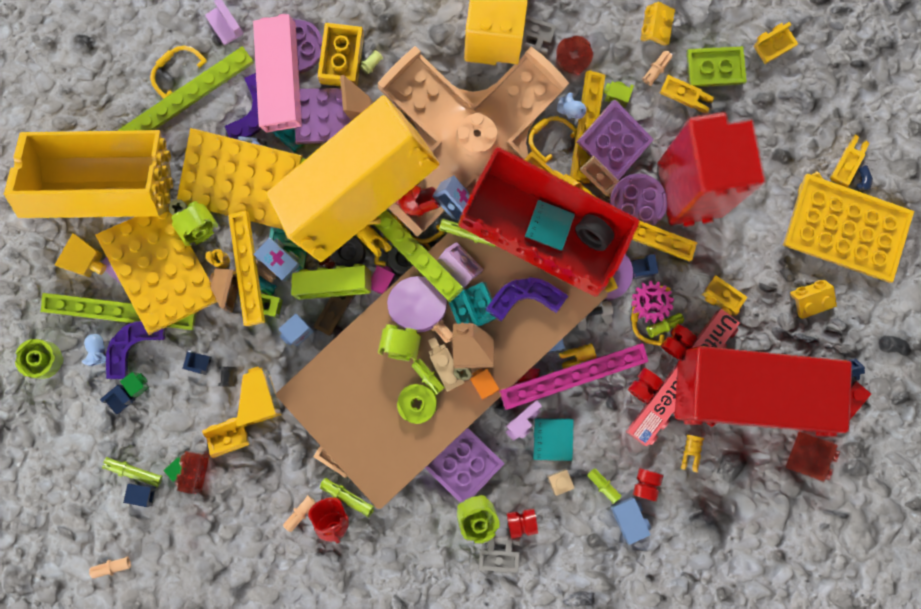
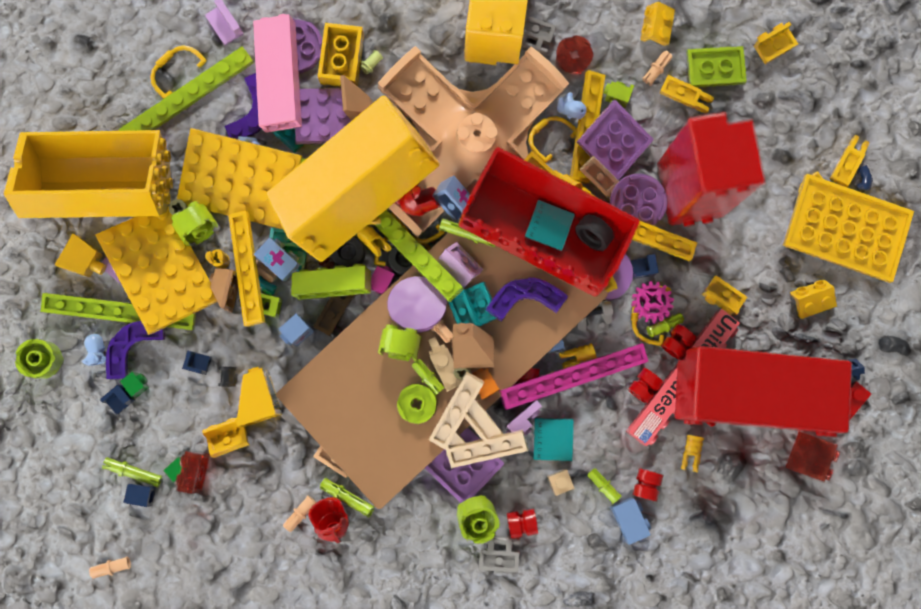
none -> tan plate [429,372,528,468]

